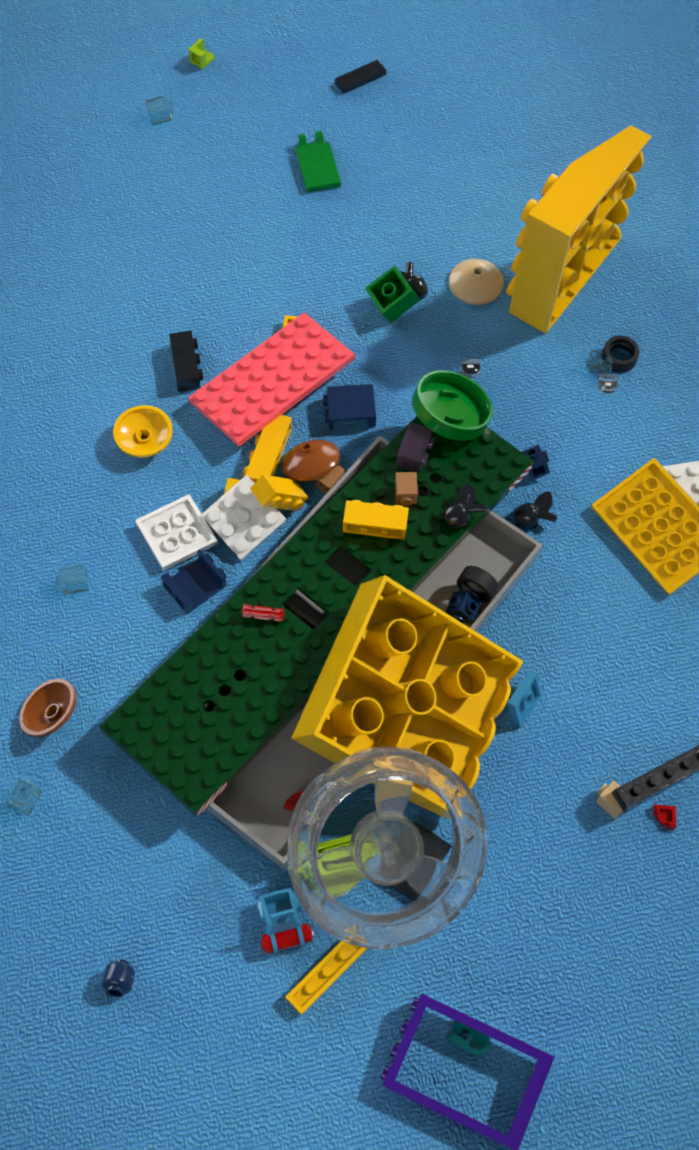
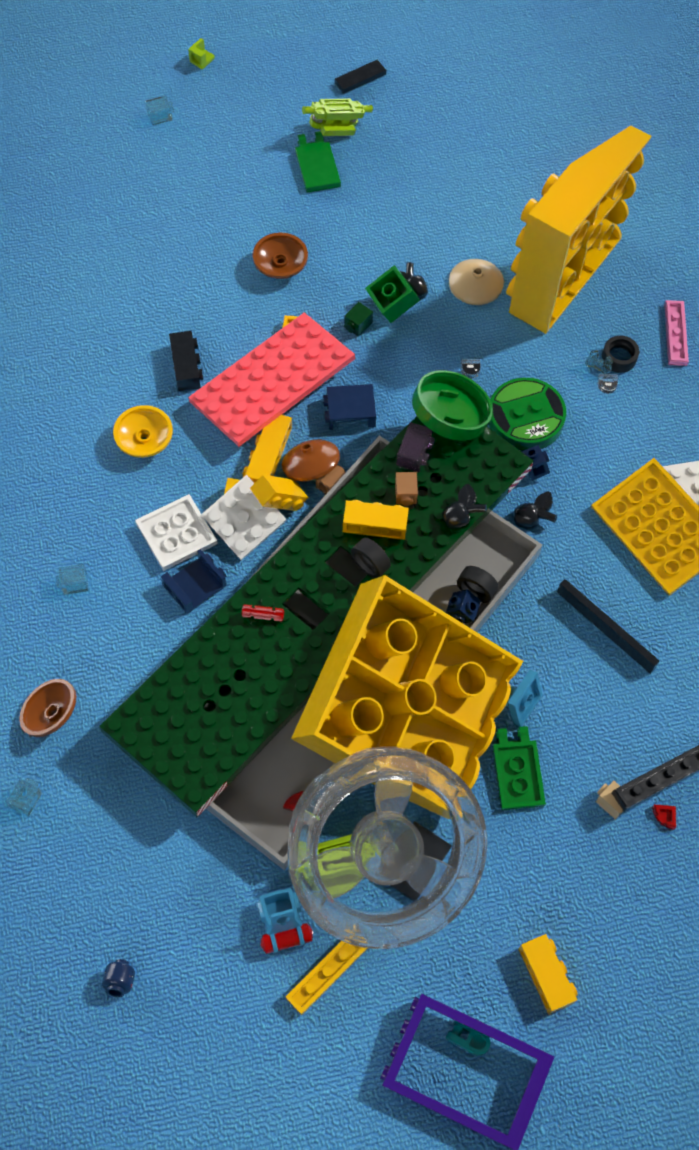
none -> dark orange dish [253,232,308,279]
none -> lime piece [302,98,373,136]
none -> dark green brick [344,302,373,337]
none -> black tyre [351,538,391,578]
none -> brick [488,378,566,451]
none -> green tile [492,726,546,810]
none -> yellow brick [518,934,578,1015]
none -> black tile [557,579,660,674]
none -> bright pink tile [664,300,689,366]

